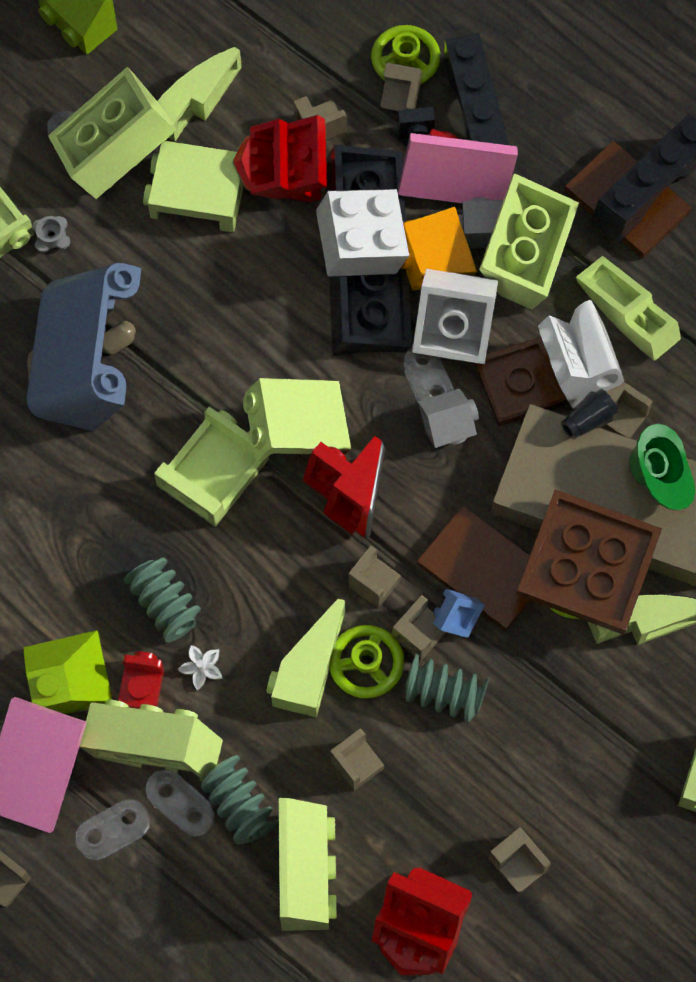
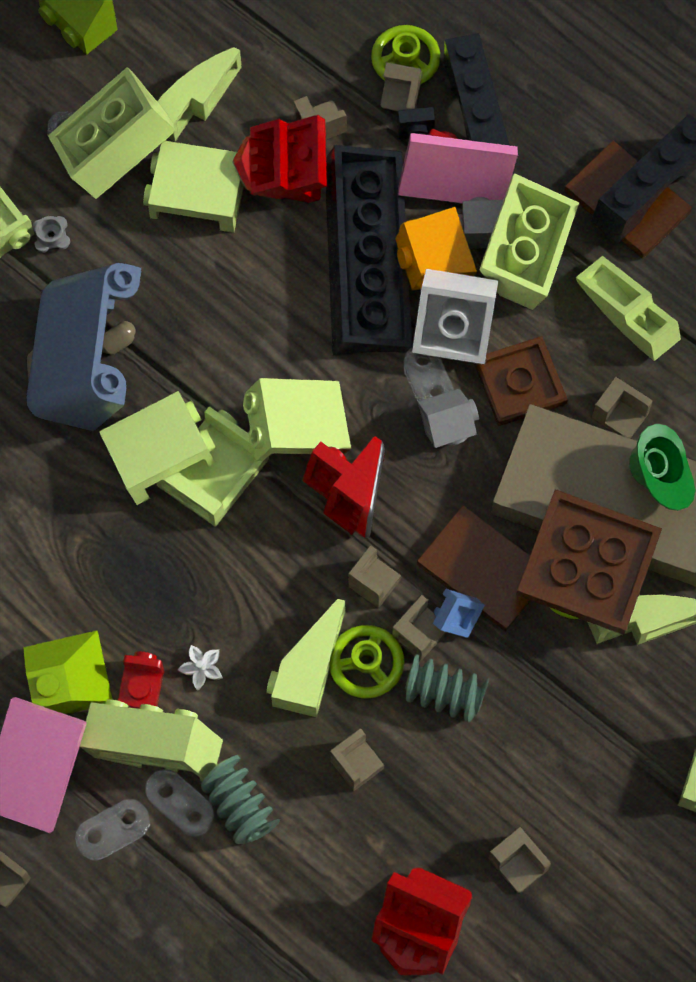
sand green piece [123,558,201,642] -> none
yellowish green slope [279,798,337,931] -> none
white brick [316,189,409,276] -> none
white piece [538,300,624,409] -> none
black cone [561,389,618,440] -> none
none -> yellowish green panel [99,391,216,505]

